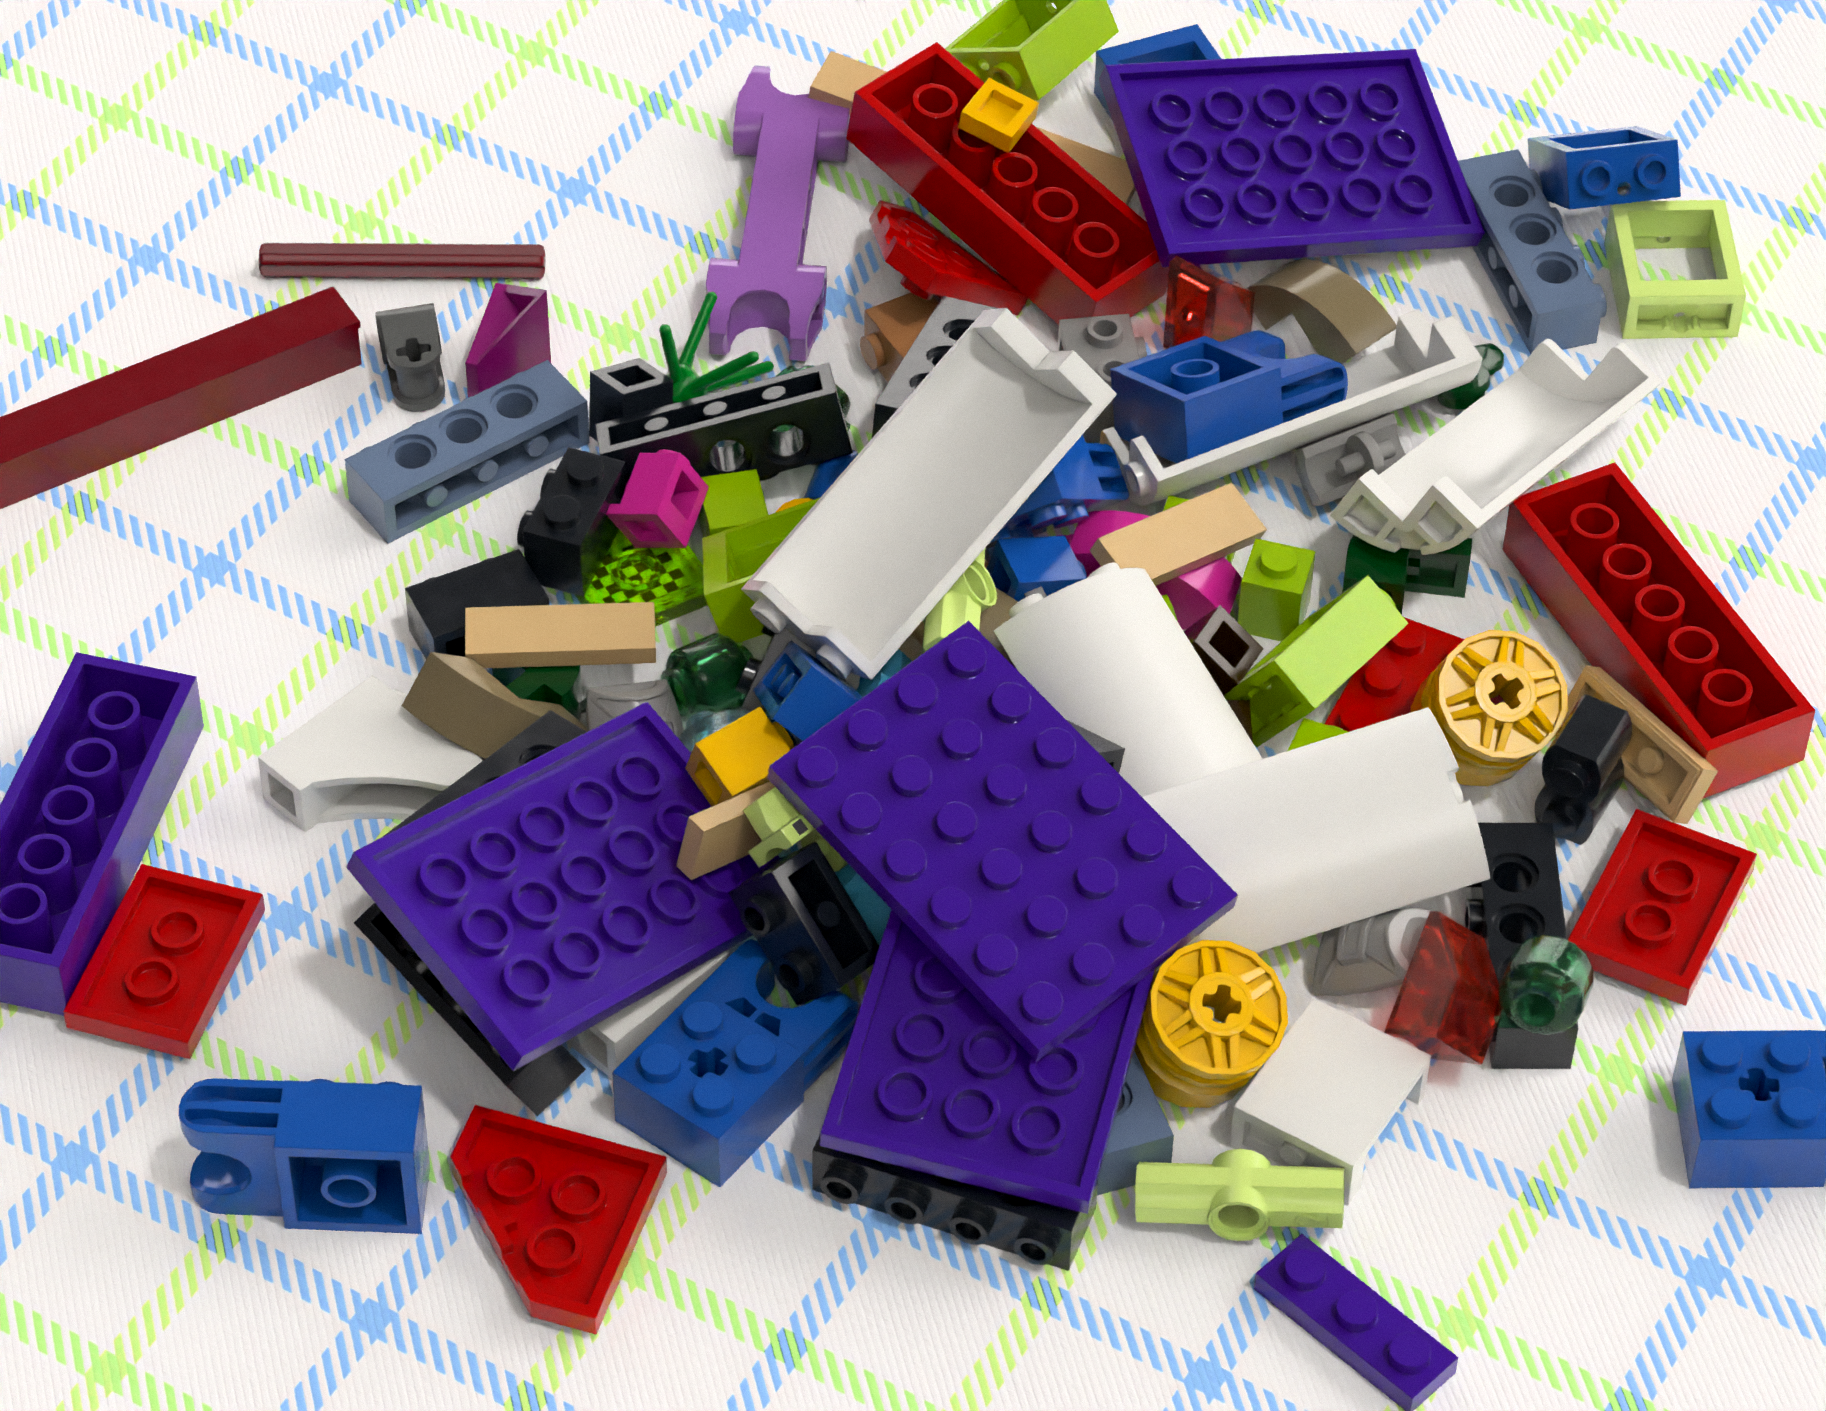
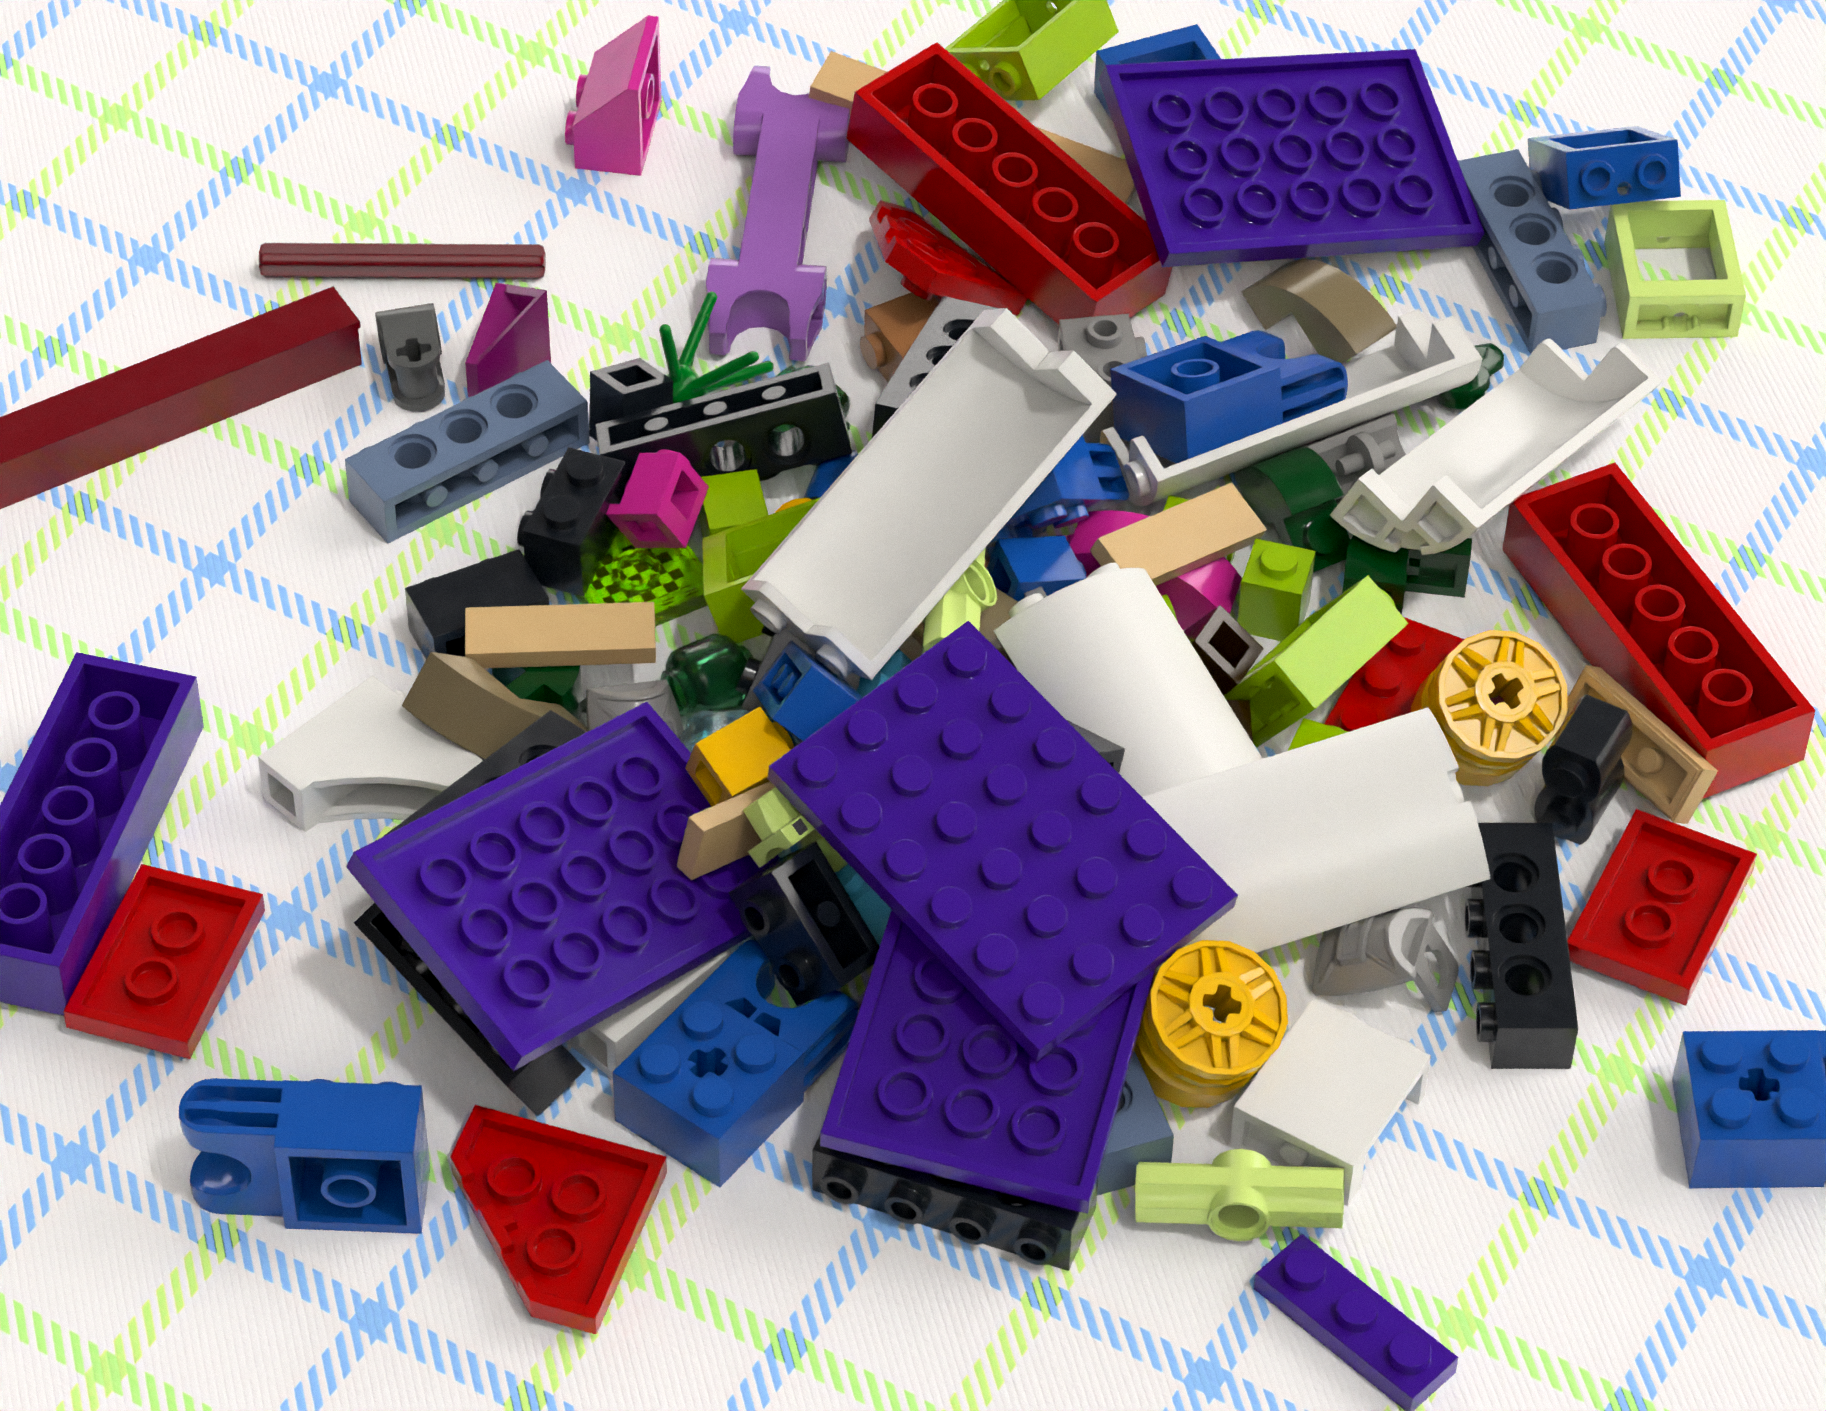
yellow plate [958,78,1039,153] -> none
clear red slope [1163,256,1255,349] -> none
clear red slope [1384,911,1505,1065] -> none
clear green head [1499,935,1594,1035] -> none
none -> dark pink slope [565,15,662,176]
none -> dark green brick [1234,447,1350,572]

